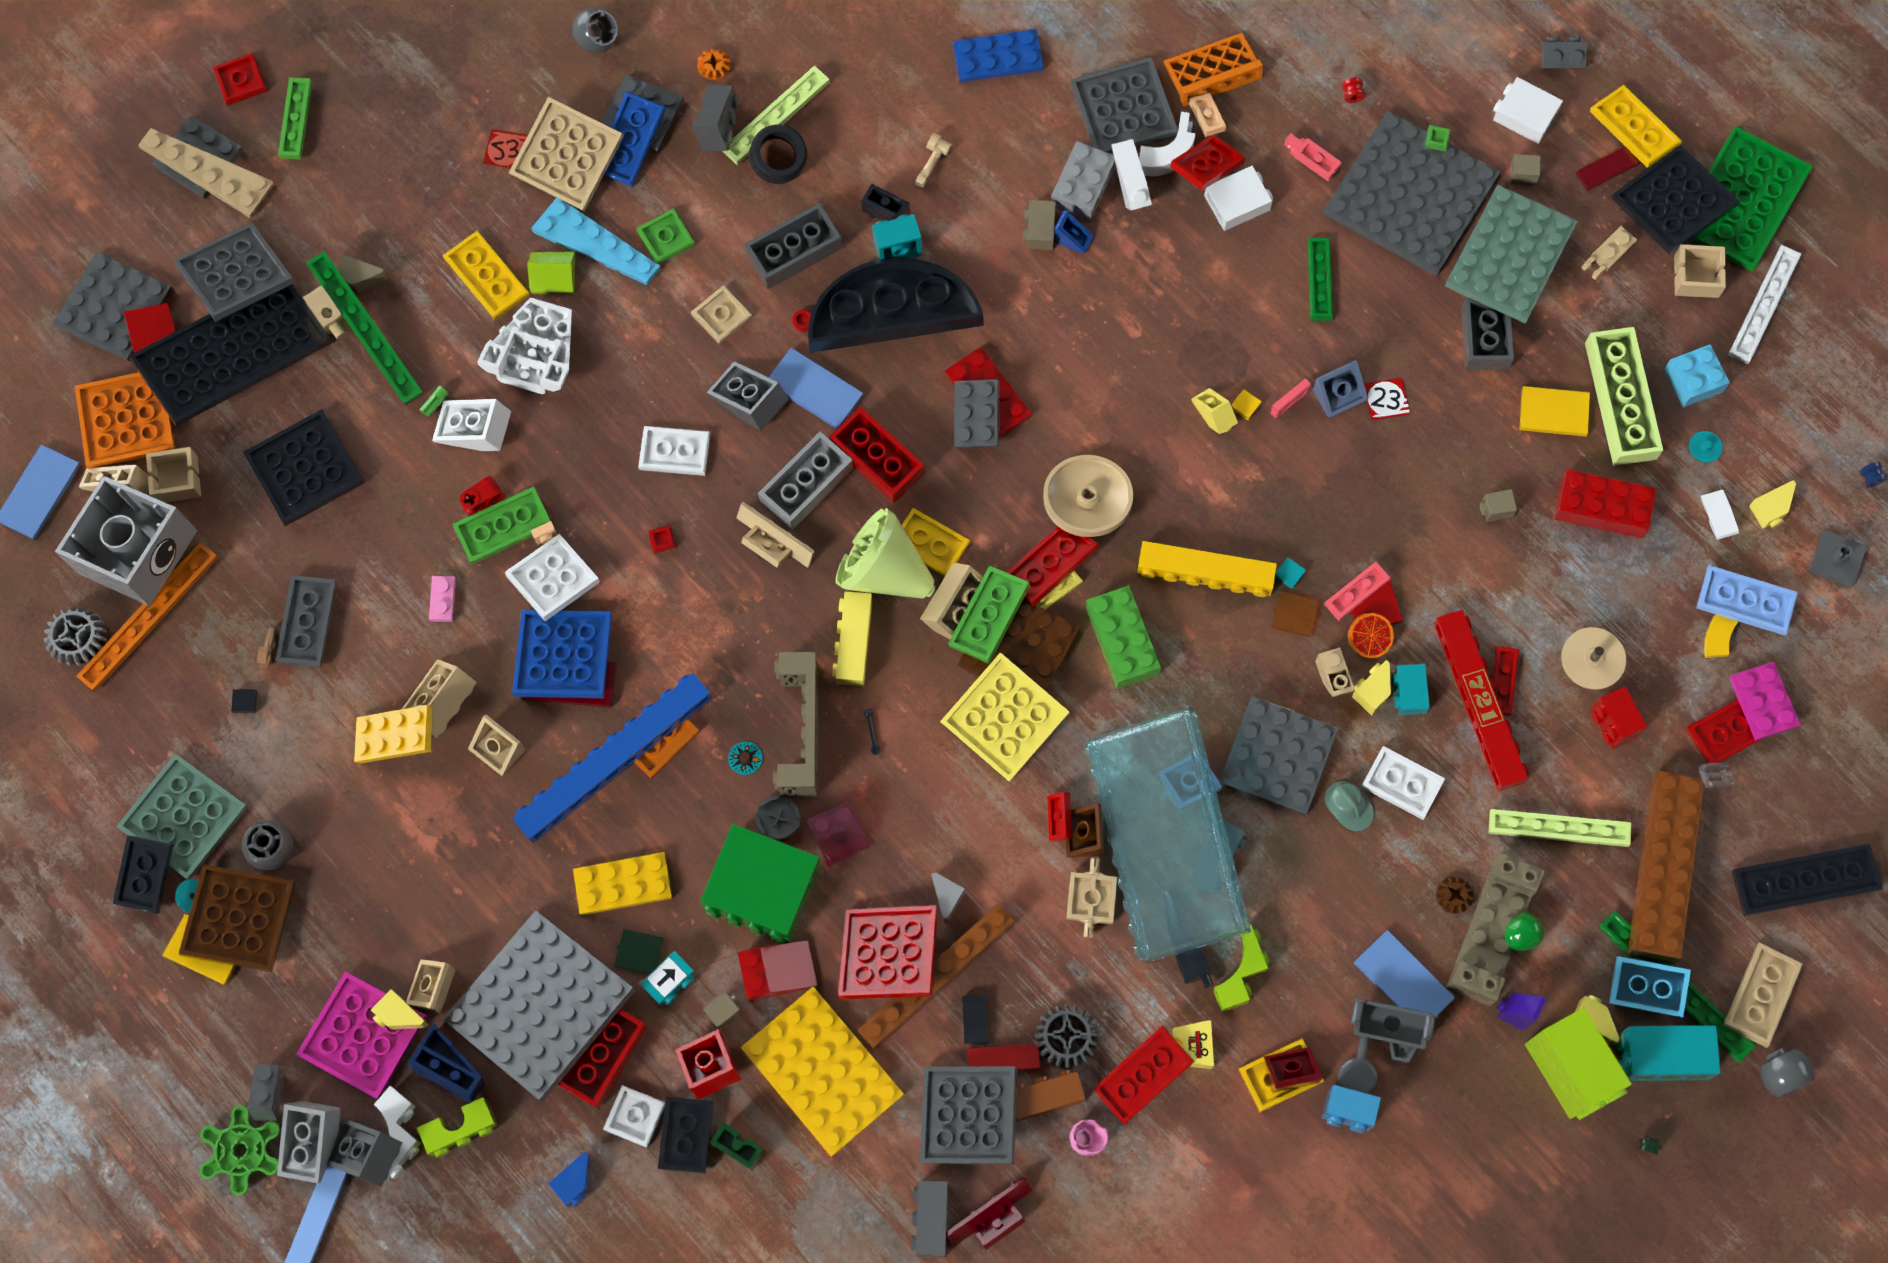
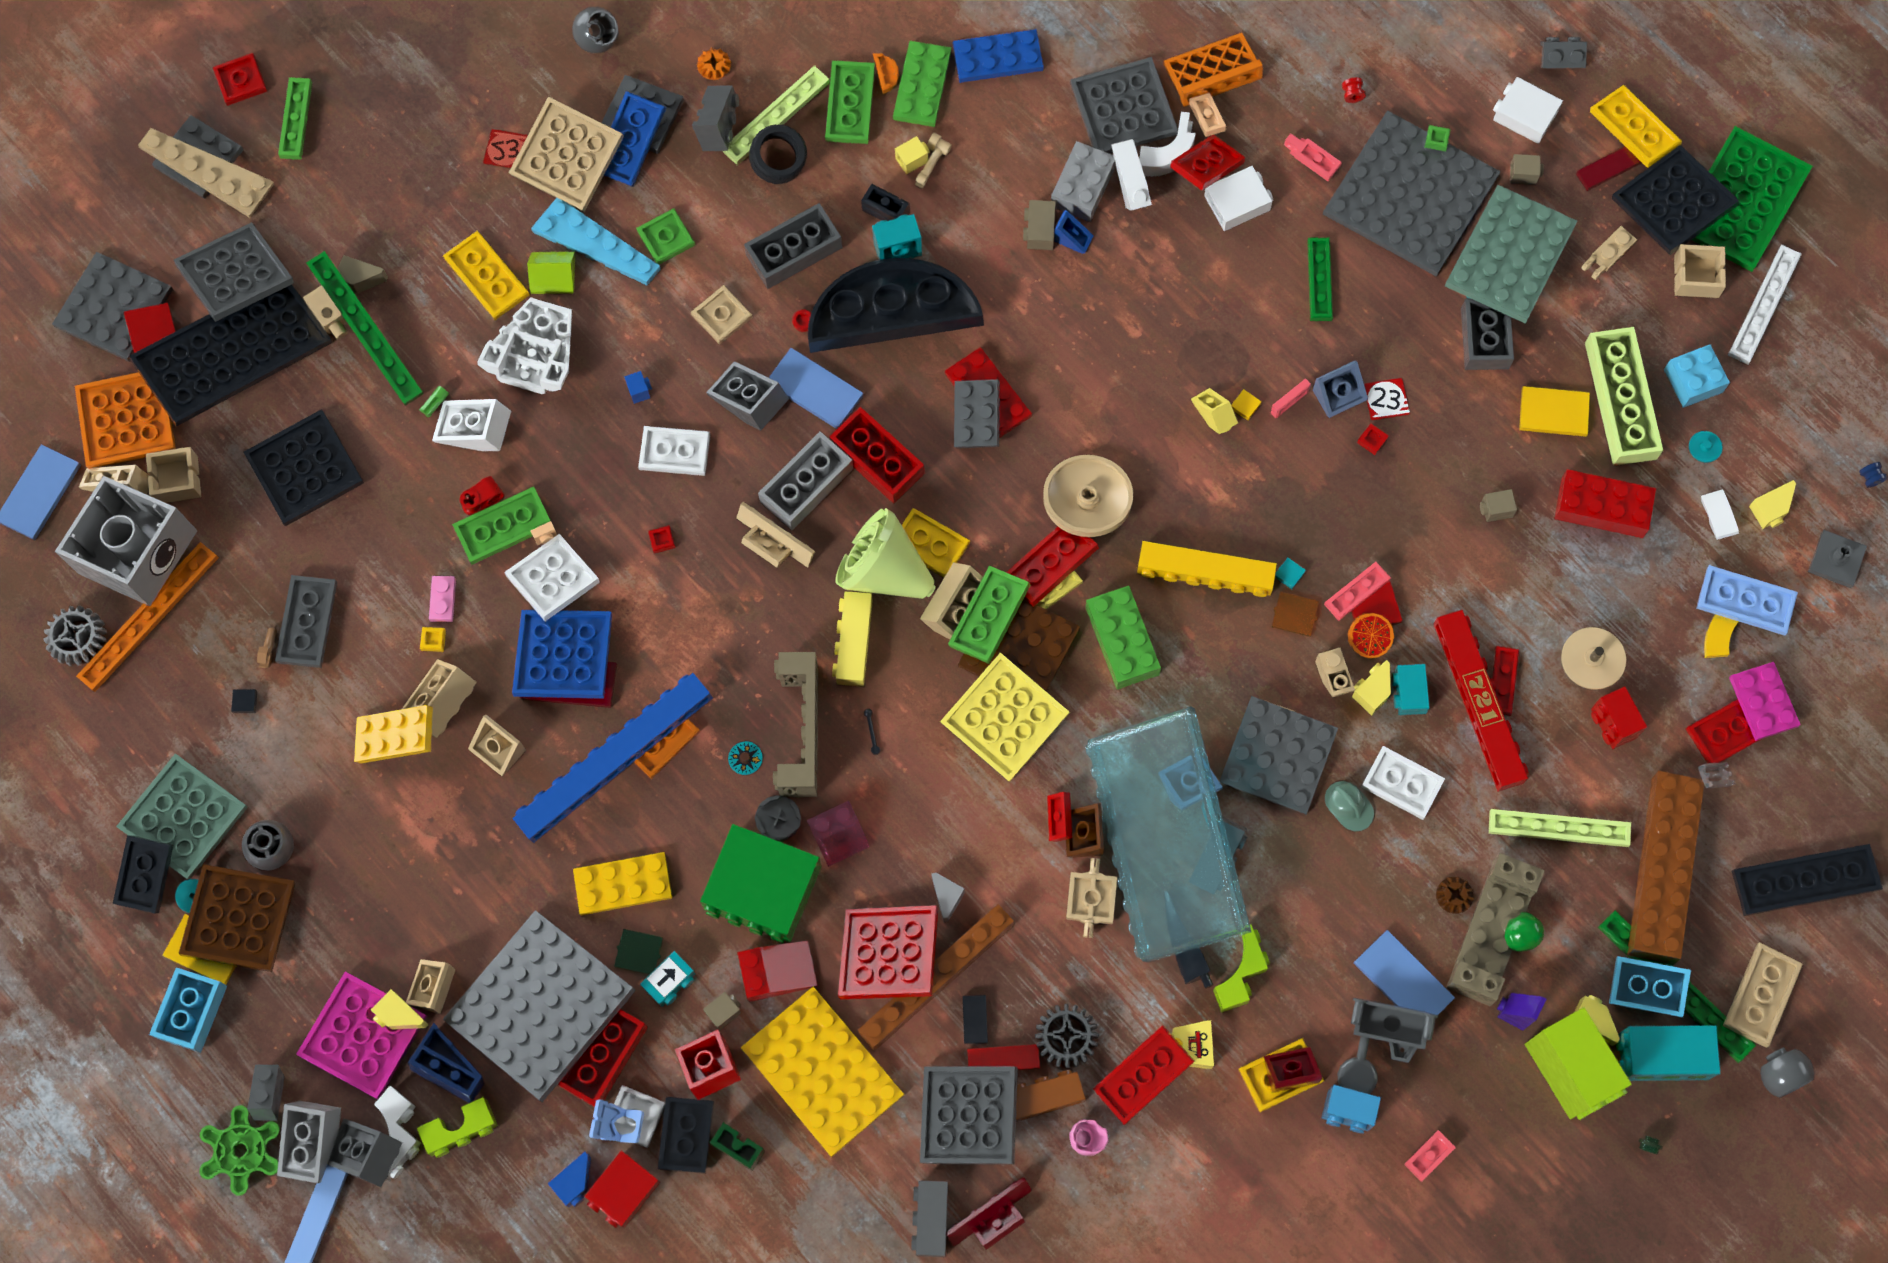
none -> medium azure brick [149,967,227,1053]
none -> yellow tile [420,627,446,652]
none -> red brick [584,1150,661,1228]
none -> light blue piece [589,1099,644,1143]
none -> blue plate [624,371,652,404]
none -> bright green plate [825,61,875,144]
none -> orange plate [873,53,899,94]
none -> bright green plate [893,41,951,127]
none -> light yellow brick [895,136,930,175]
none -> red plate [1357,424,1389,455]
none -> coral plate [1404,1130,1456,1182]

